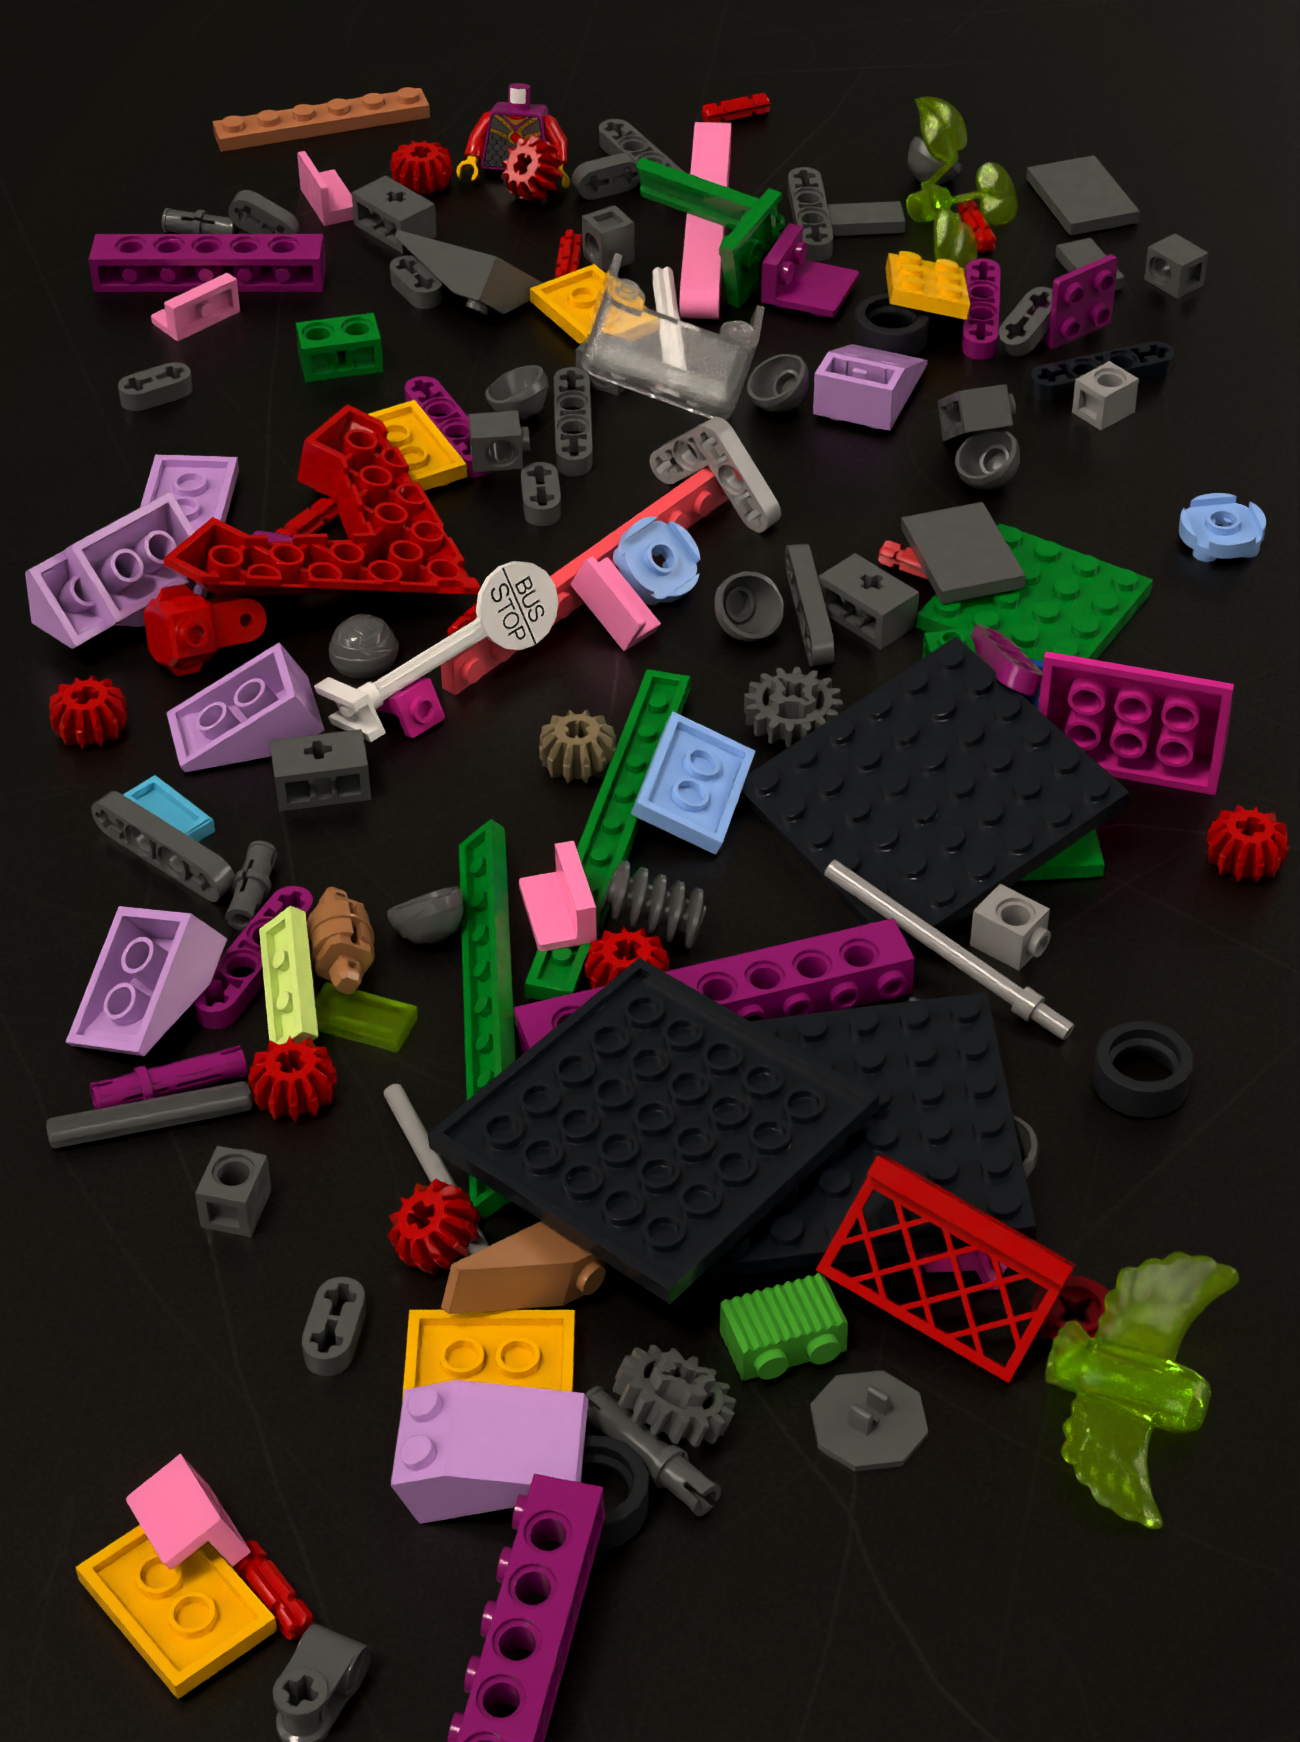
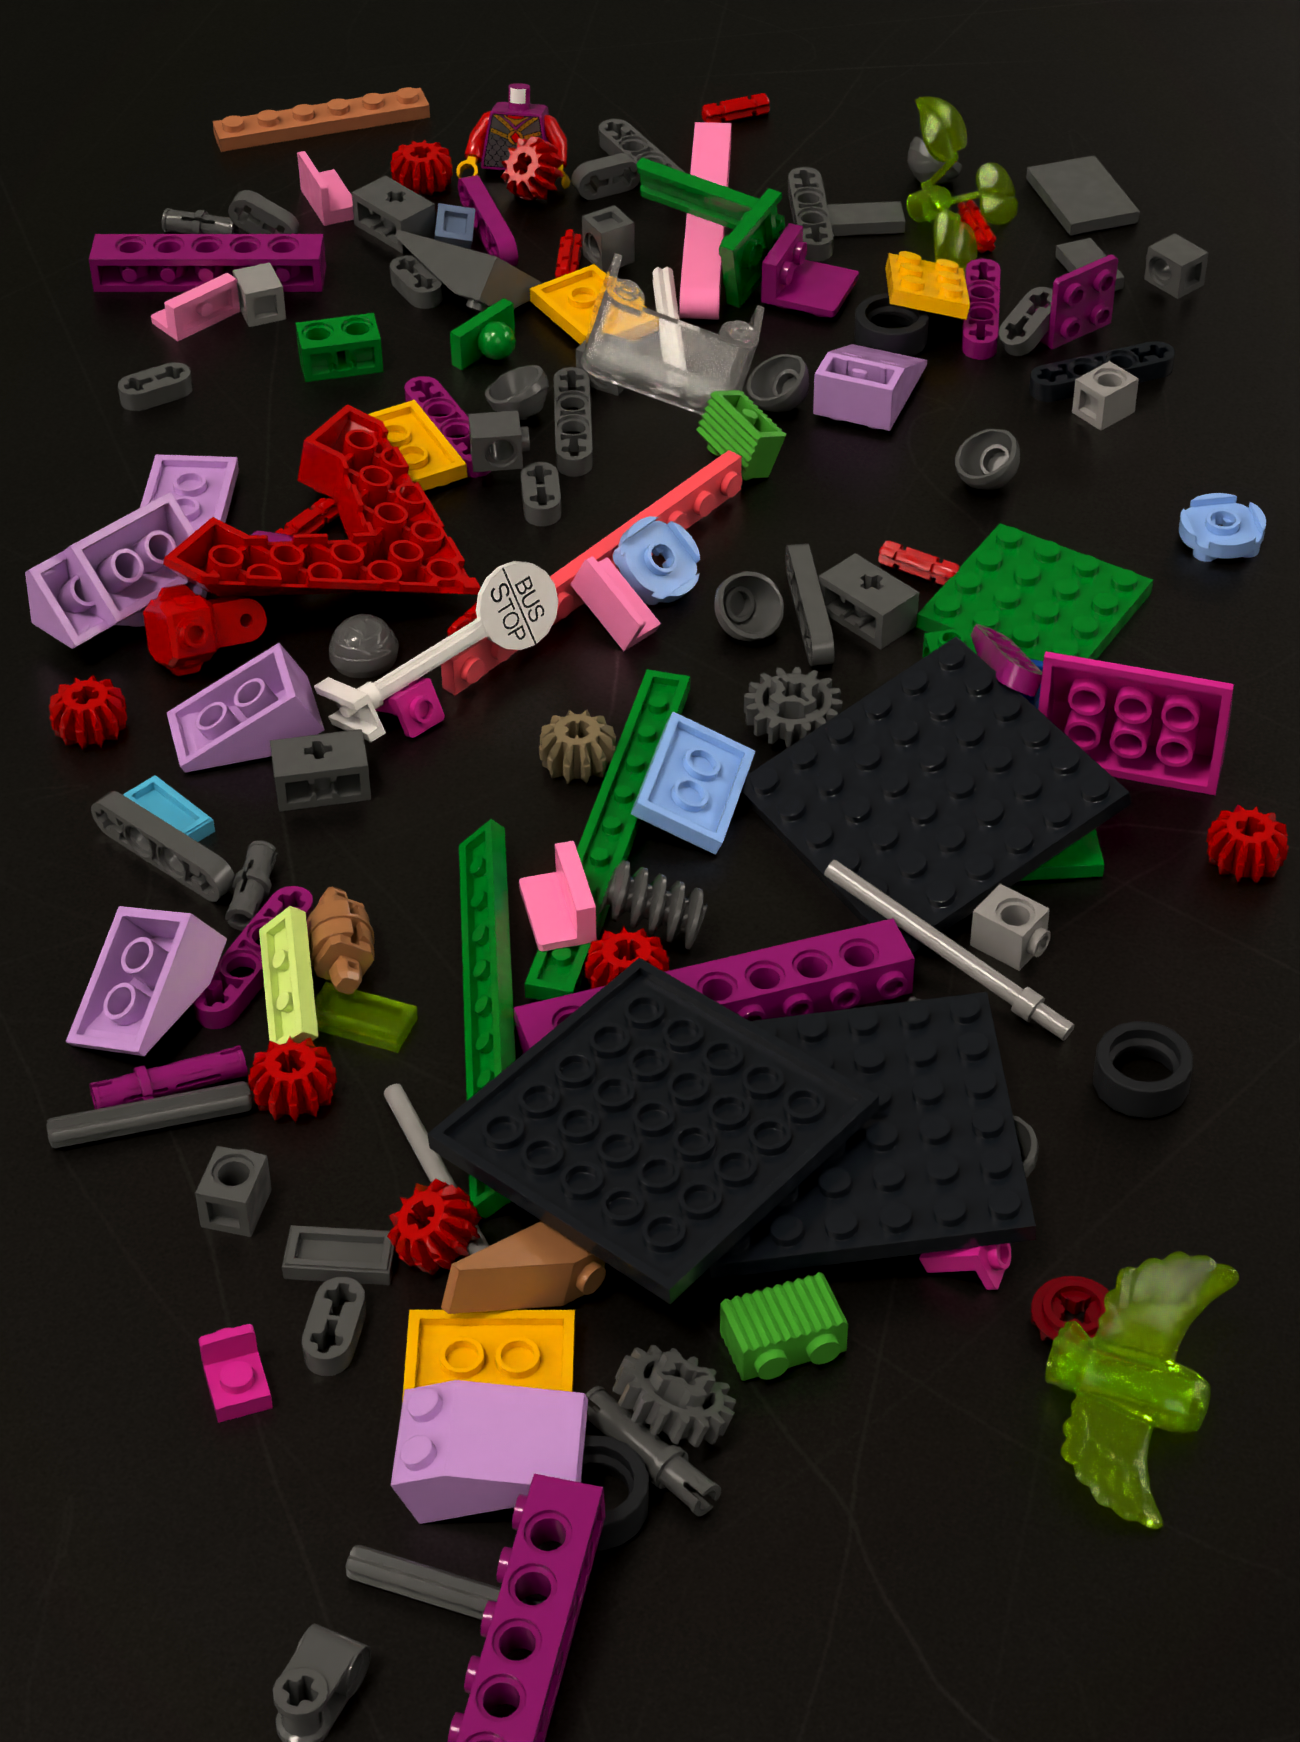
yellow plate [76,1525,278,1699] -> none
bright pink panel [126,1454,251,1569] -> none
red axle [233,1540,314,1641] -> none
dark grey piece [387,886,464,944] -> none
light grey beam [649,417,781,533] -> none
dark grey piece [810,1370,929,1471] -> none
red fence [816,1154,1076,1383] -> none
dark grey tile [901,502,1025,604] -> none
dark grey brick [937,384,1016,441] -> none
none -> dark pink bracket [198,1324,273,1423]
none -> light grey brick [233,262,286,327]
none -> dark grey tile [282,1225,396,1285]
none -> dark grey axle [345,1545,544,1620]
none -> sand blue plate [434,203,476,249]
none -> green tile [450,298,516,370]
none -> magenta beam [458,175,518,266]
none -> bright green brick [696,390,787,480]

